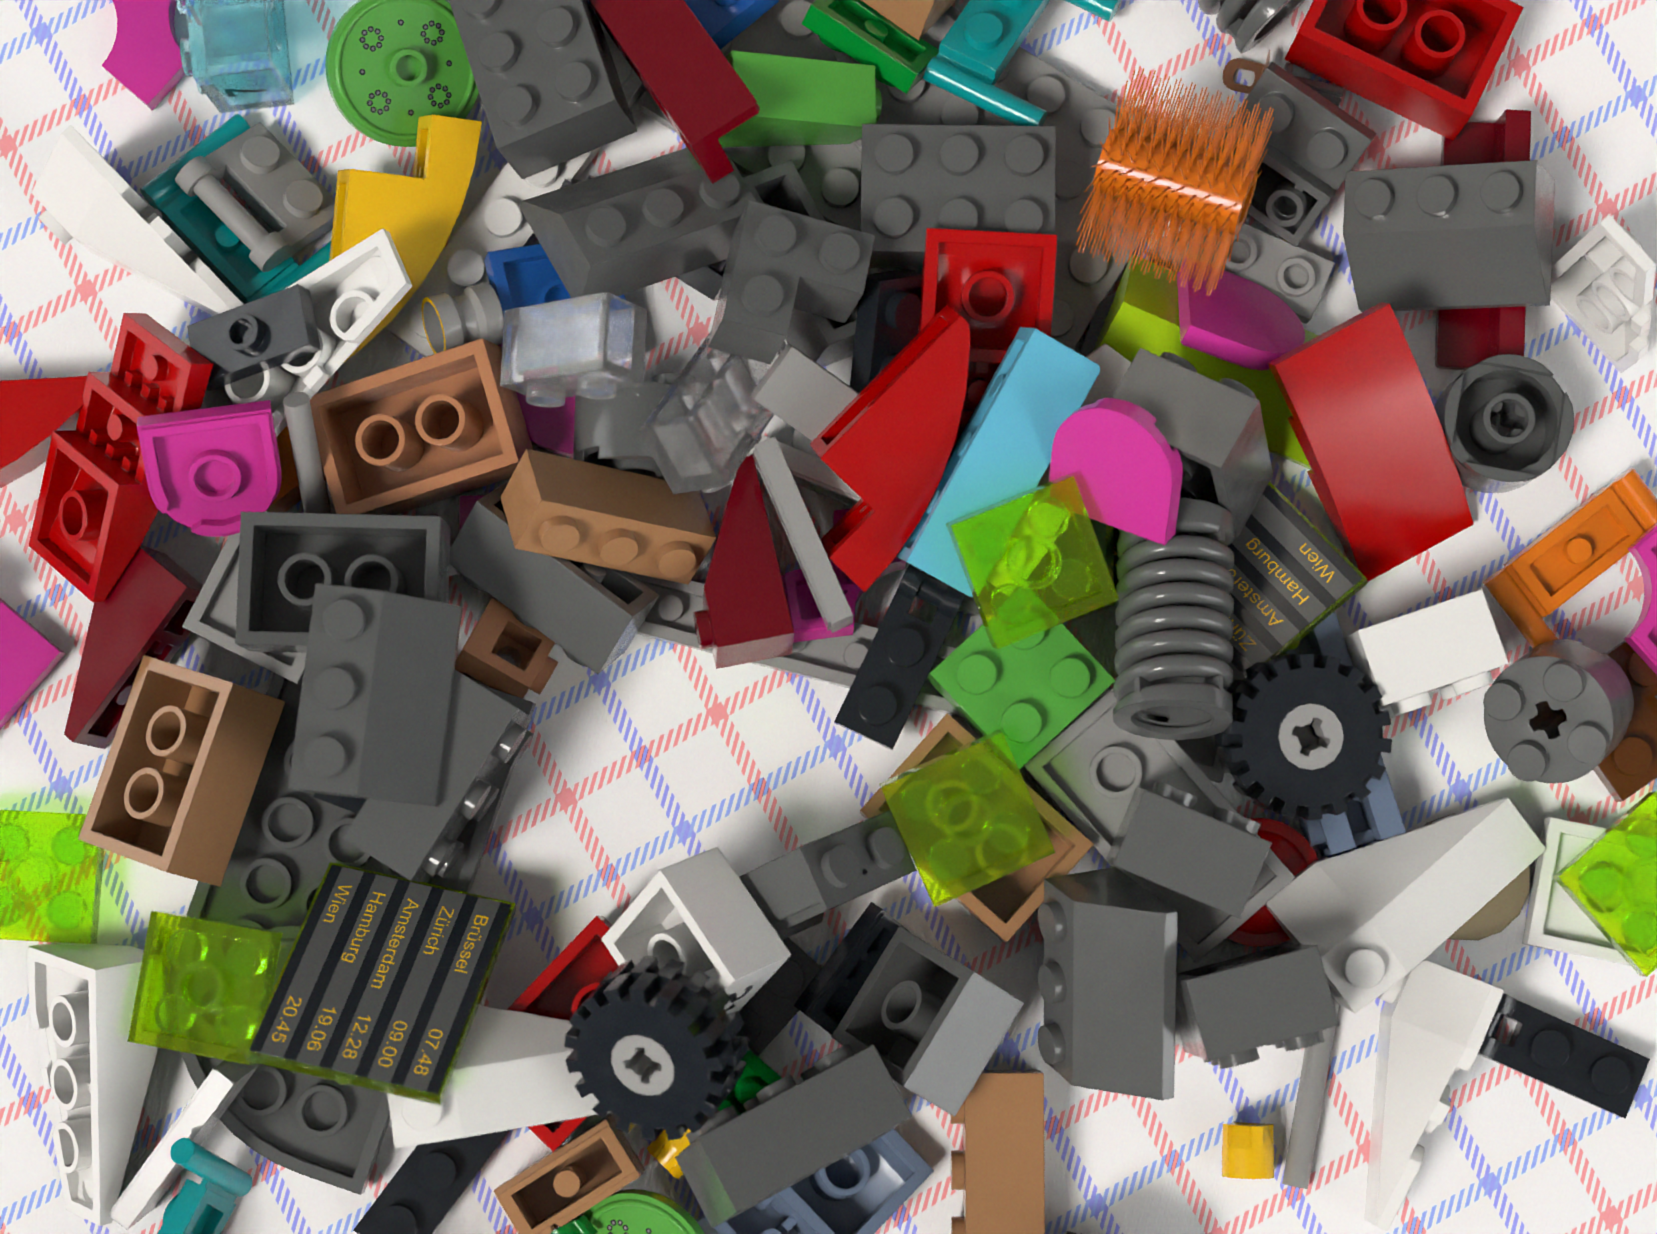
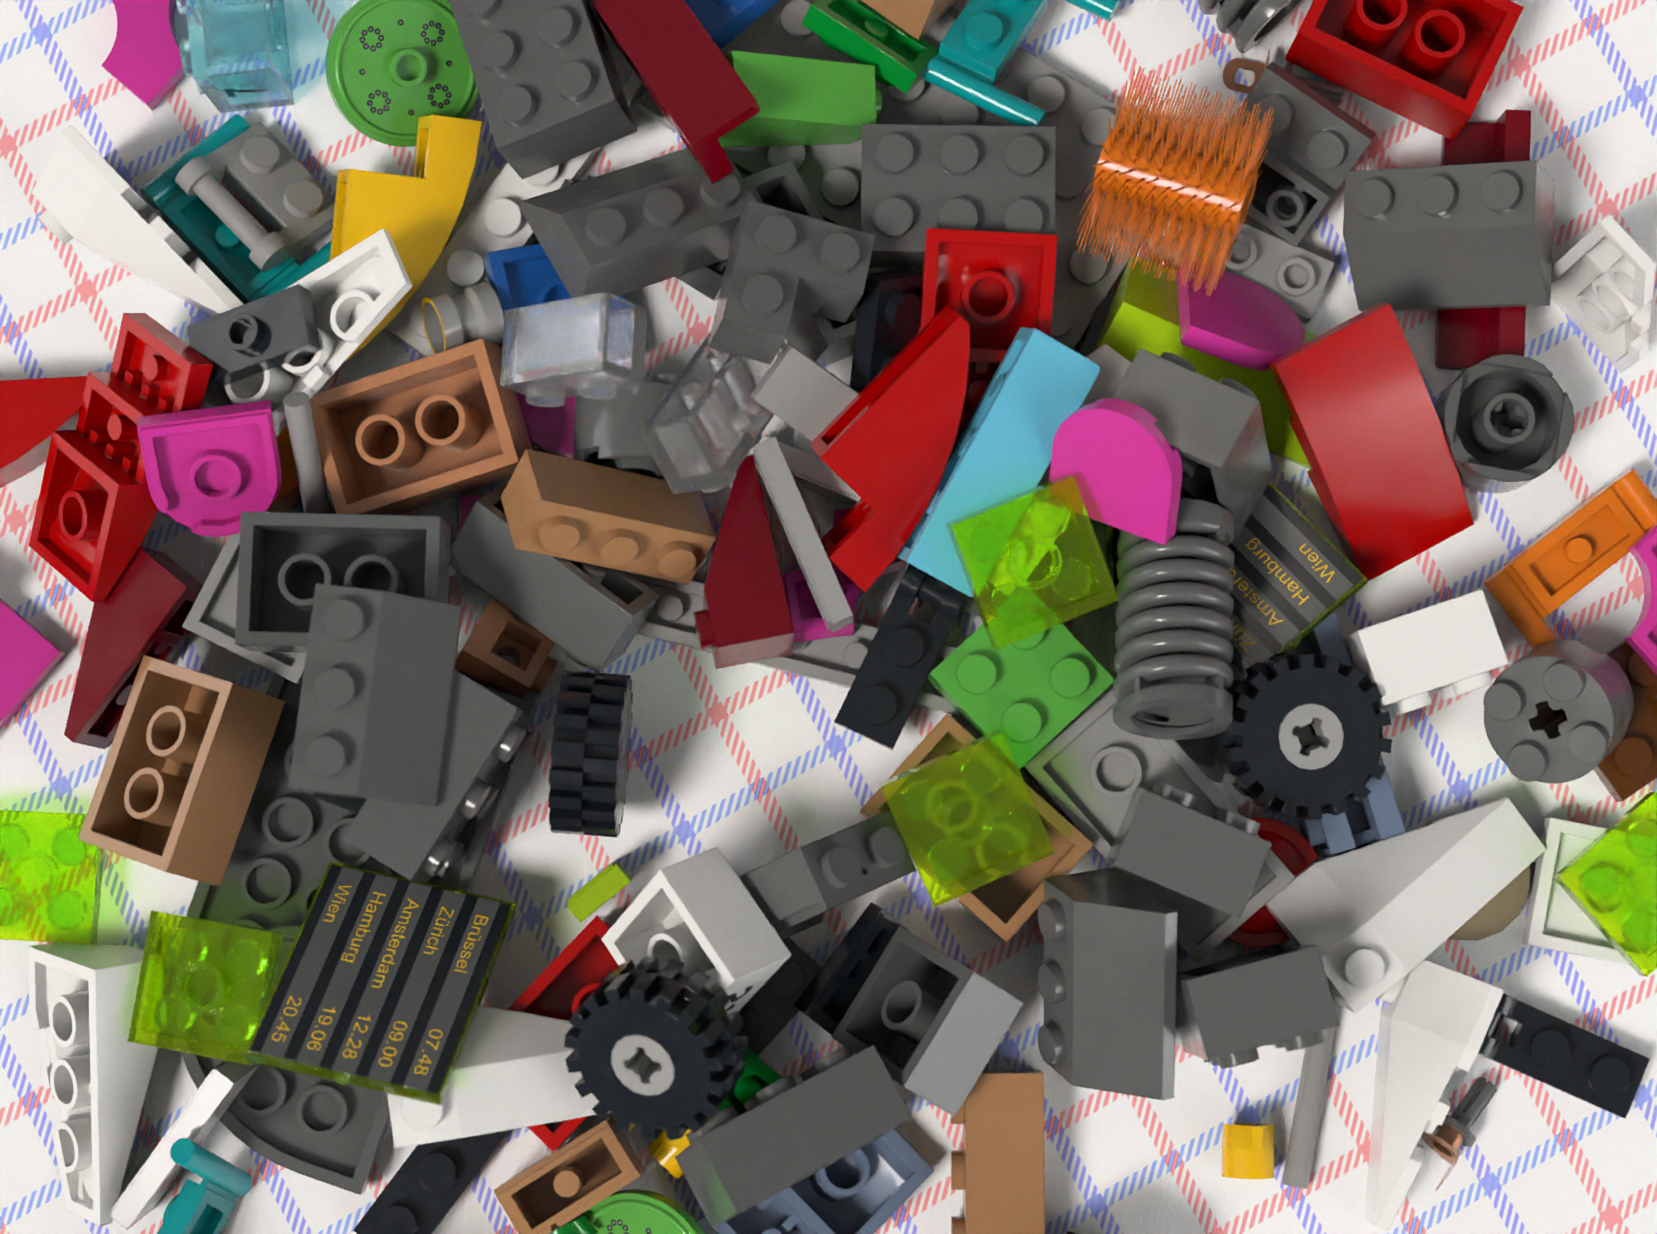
none -> black wheel [548,670,633,838]
none -> lime tile [566,861,632,923]
none -> dark grey piece [1421,1077,1497,1191]

